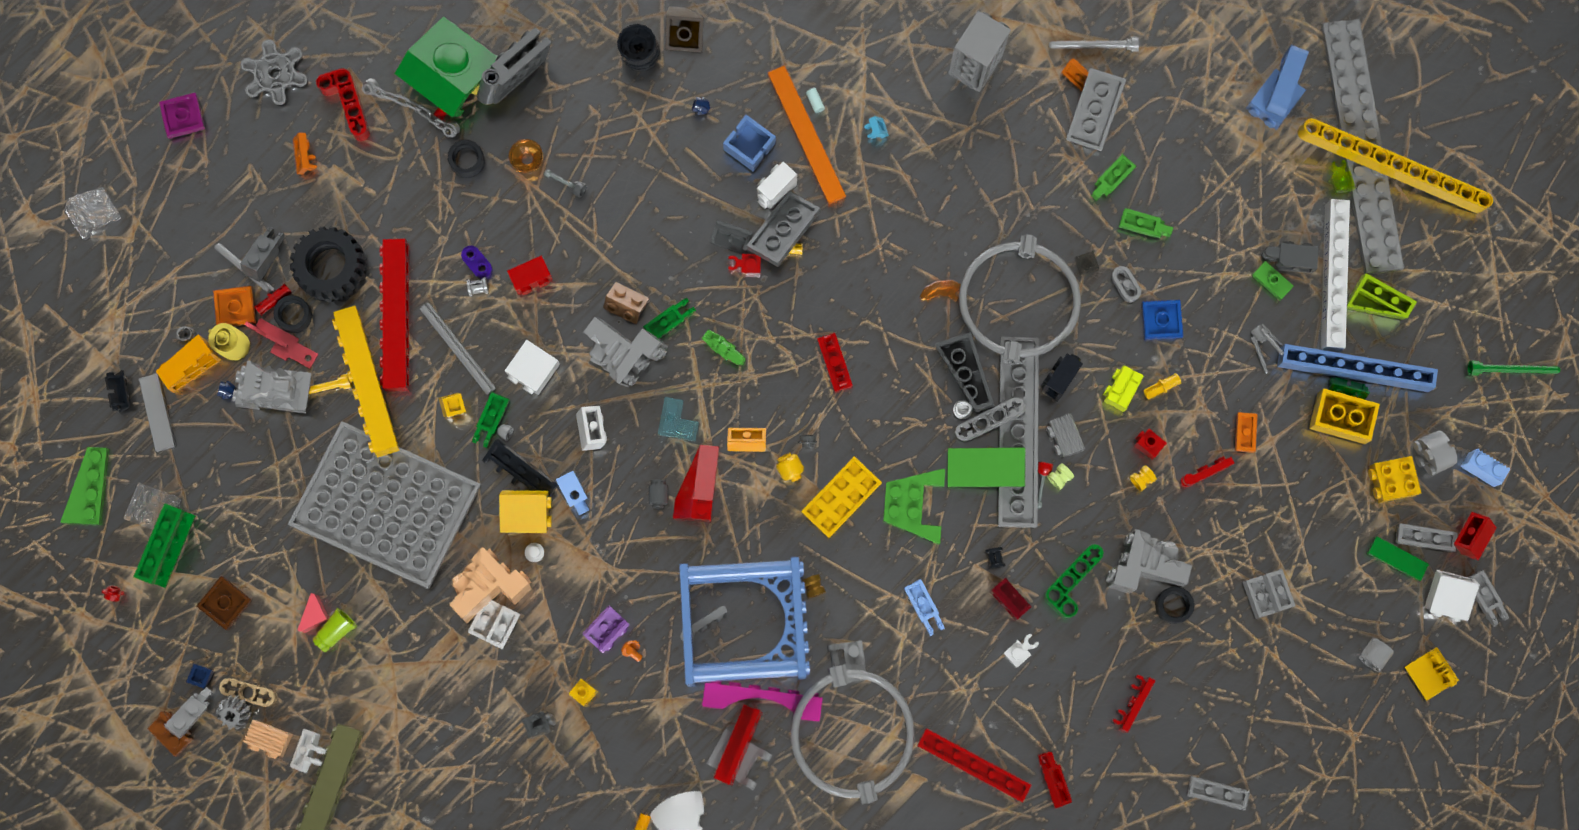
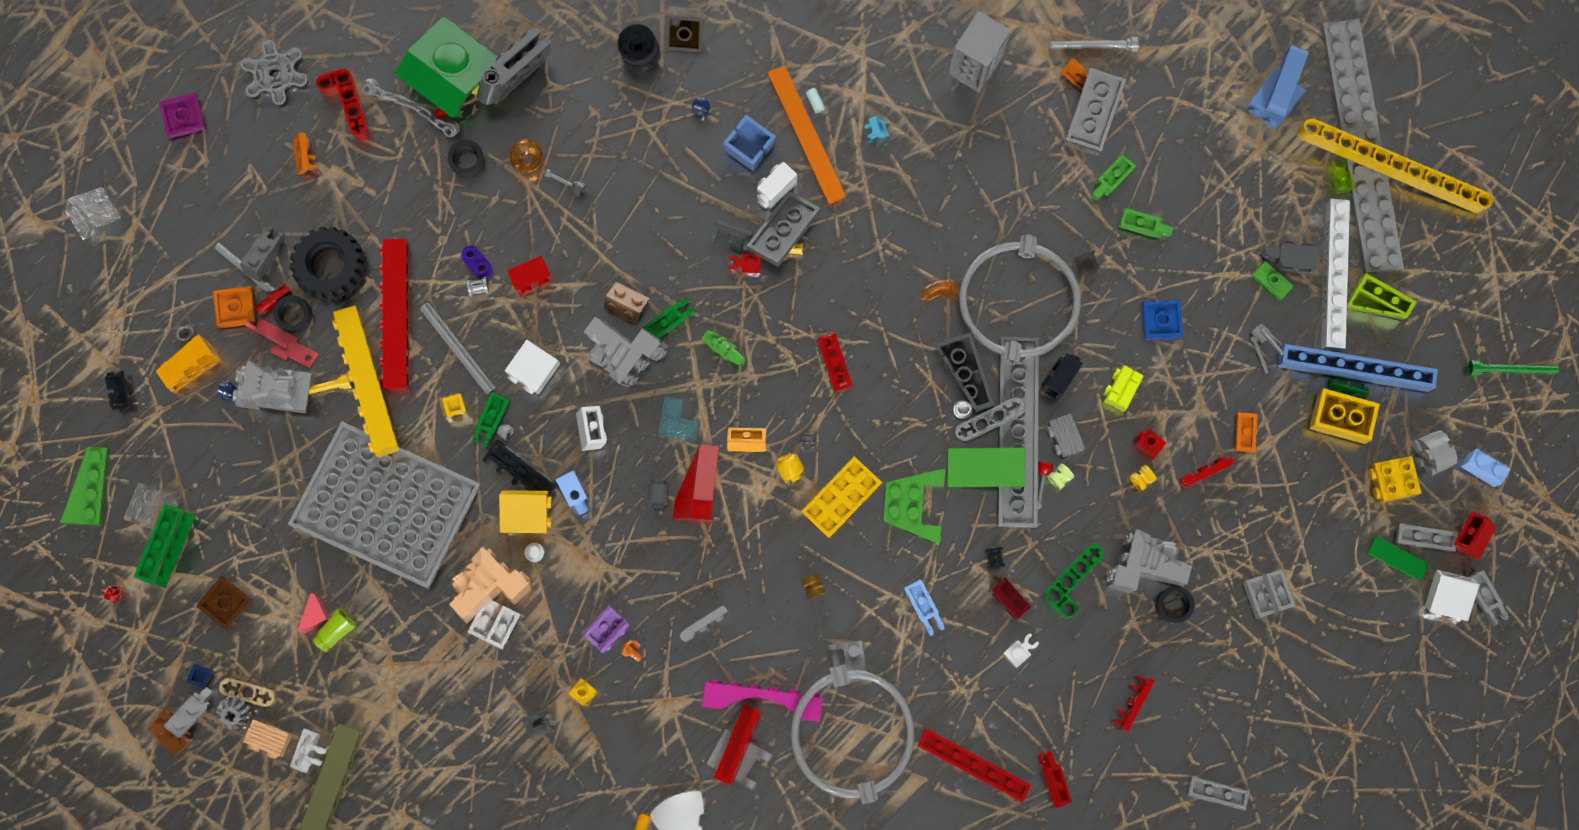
light grey tile [139,374,176,452] -> none
light yellow piece [208,323,250,361] -> none
medium blue arch [680,557,810,687] -> none
light grey plate [1111,266,1141,302] -> none
yellow axle [1143,373,1181,399] -> none
light grey piece [1359,638,1394,672] -> none
yellow hinge [1404,647,1459,701] -> none

